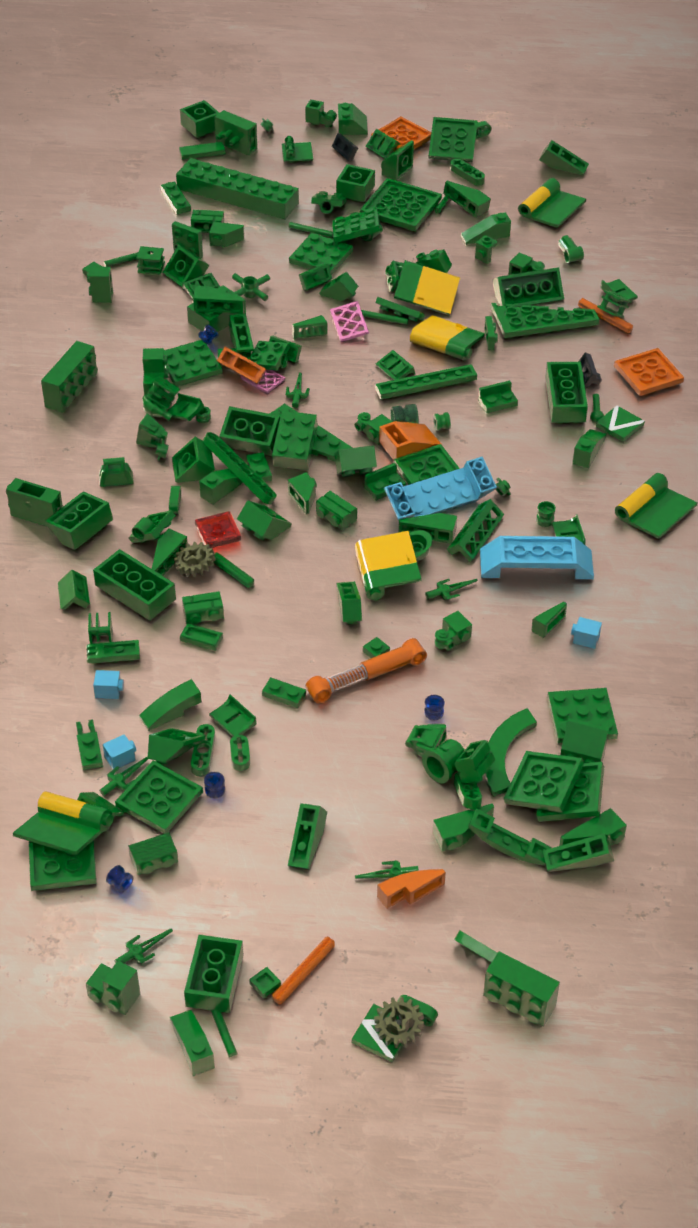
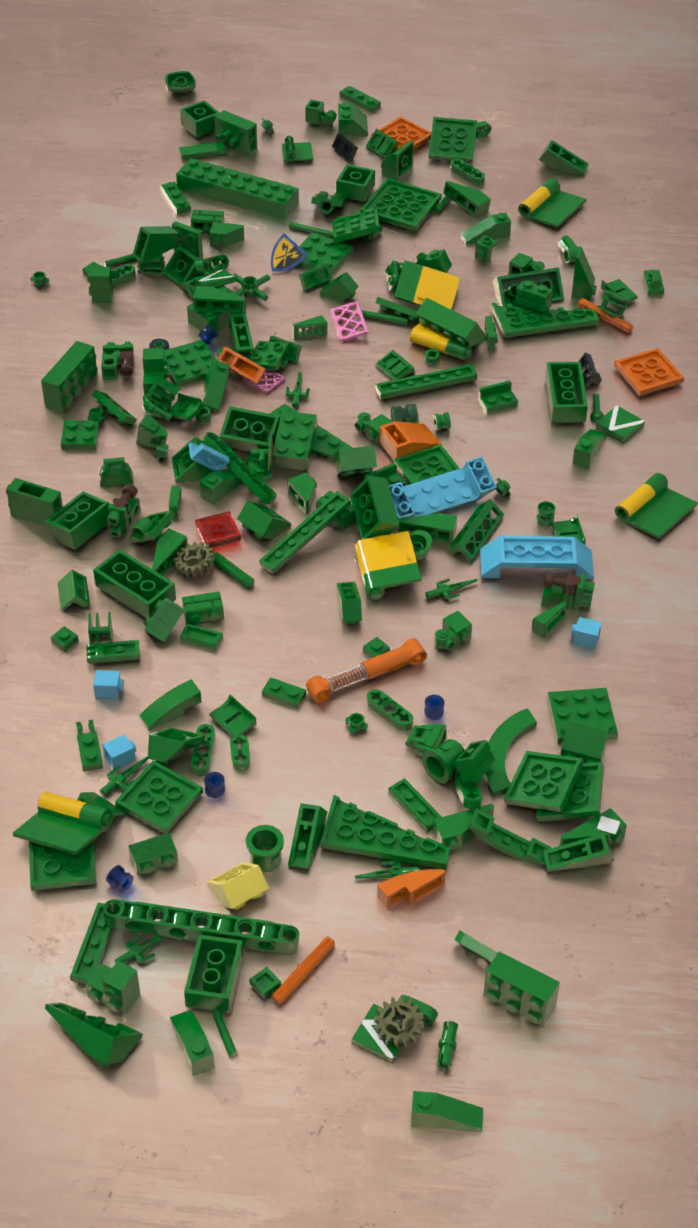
none -> green plate [30,271,49,286]
none -> green wedge [45,1002,143,1066]
none -> green plate [50,626,79,651]
none -> green plate [61,420,100,449]
none -> green plate [70,902,117,984]
none -> green plate [87,408,105,422]
none -> green plate [92,390,137,425]
none -> green hips [101,341,134,380]
none -> green beam [104,899,300,954]
none -> green hips [107,484,141,538]
none -> green beam [111,264,136,288]
none -> green slope [132,226,179,263]
none -> green bracket [143,597,185,642]
none -> black wheel [149,338,169,350]
none -> green piece [165,71,196,94]
none -> medium azure panel [188,442,230,471]
none -> green tile [193,269,236,288]
none -> green beam [195,254,229,275]
none -> green slope [202,359,229,412]
none -> light yellow slope [207,862,269,910]
none -> green piece [245,825,284,872]
none -> green shield [251,431,274,472]
none -> green plate [259,491,351,574]
none -> shield [271,233,308,272]
none -> green wing [320,795,450,870]
none -> green plate [340,86,381,112]
none -> green plate [345,713,368,733]
none -> green brick [350,476,399,540]
none -> green beam [367,689,413,731]
none -> green tile [388,778,442,833]
none -> green slope [411,1091,483,1132]
none -> green slope [415,298,488,346]
none -> green bush [425,349,440,364]
none -> green pin [436,1021,458,1070]
none -> green brick [515,281,553,313]
none -> green hips [541,572,595,612]
none -> green slope [571,249,597,301]
none -> white sticker [597,816,620,834]
none -> green hinge [643,270,664,295]

